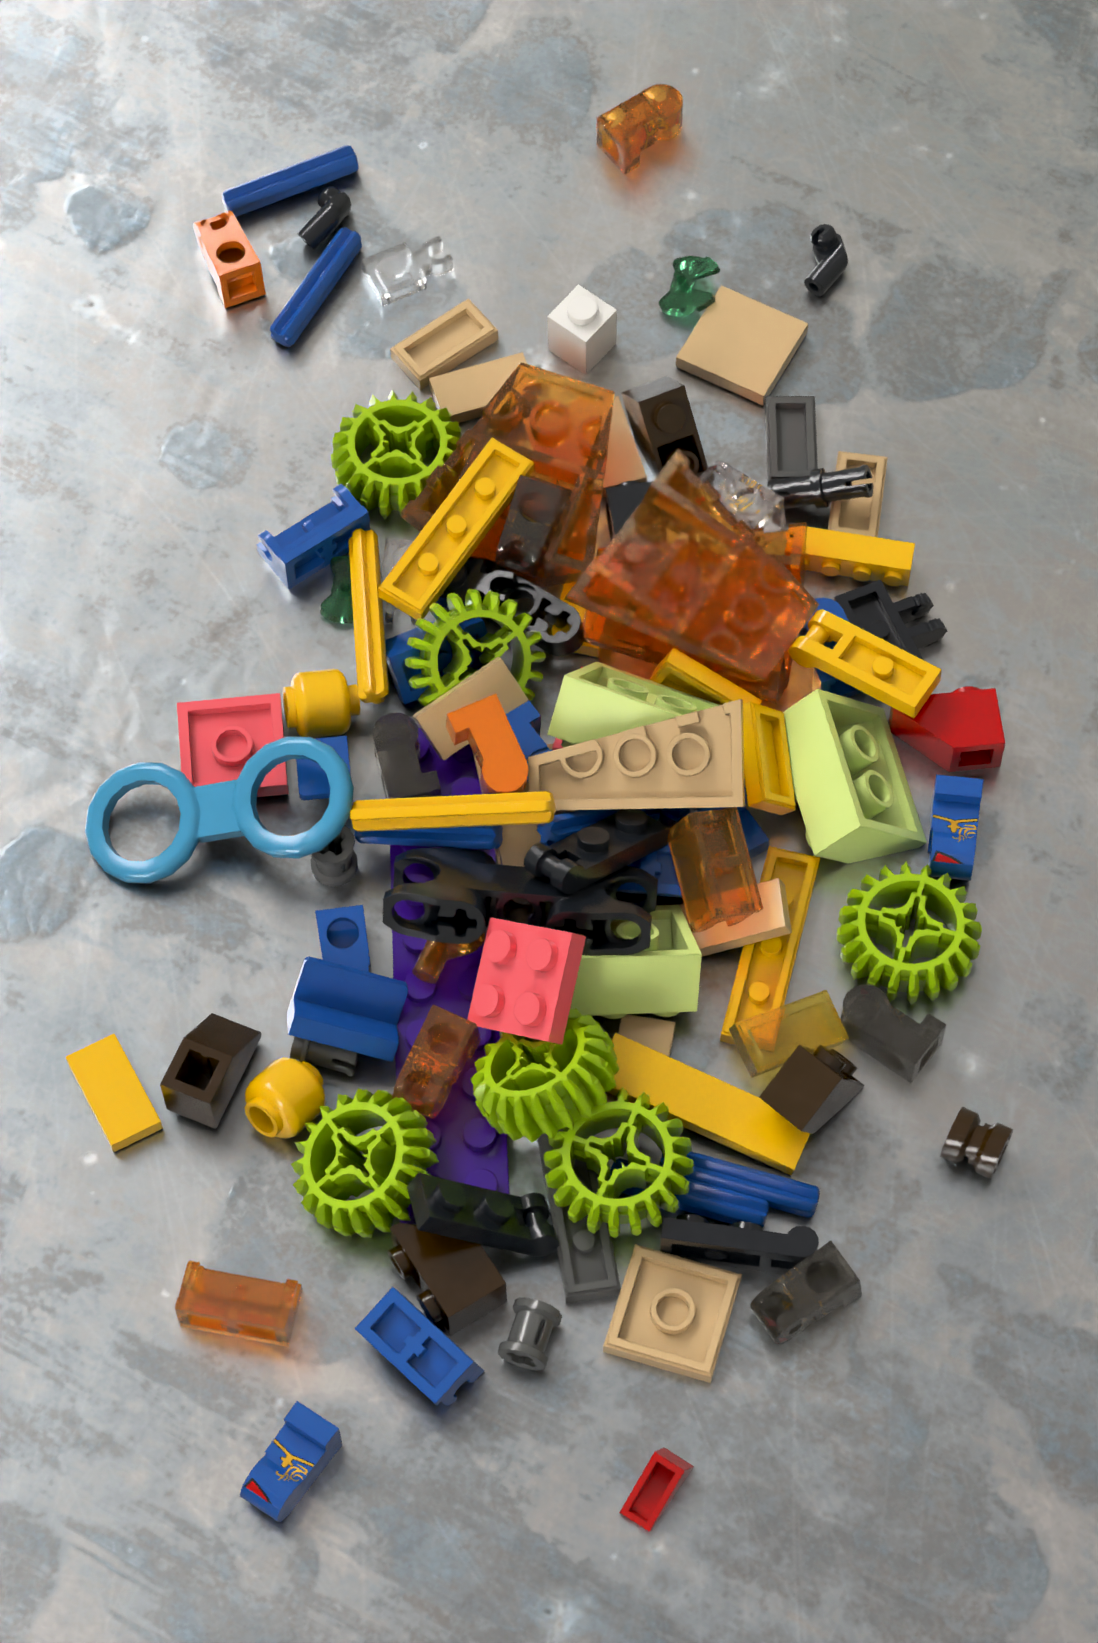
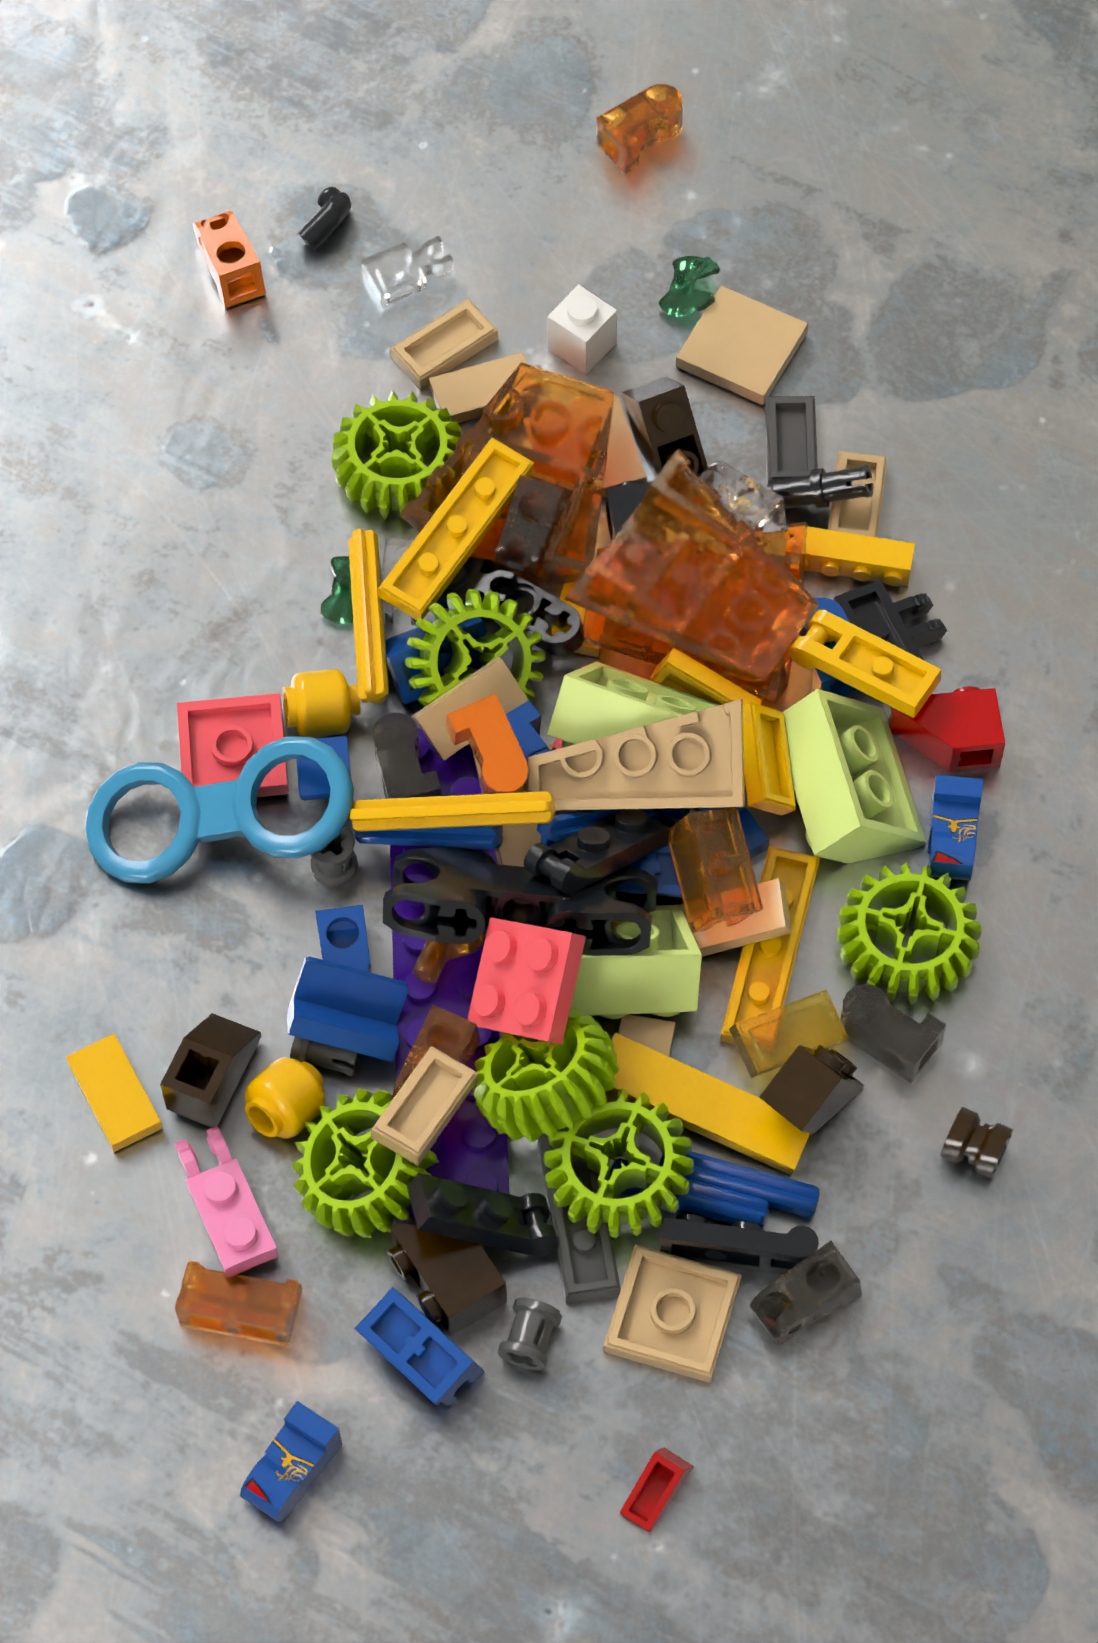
blue axle [222,145,358,217] -> none
blue hinge [256,484,371,590] -> none
blue axle [270,227,362,347] -> none
black arm [804,224,848,296] -> none
none -> bright pink hinge [174,1126,279,1278]
none -> tan tile [371,1046,478,1165]

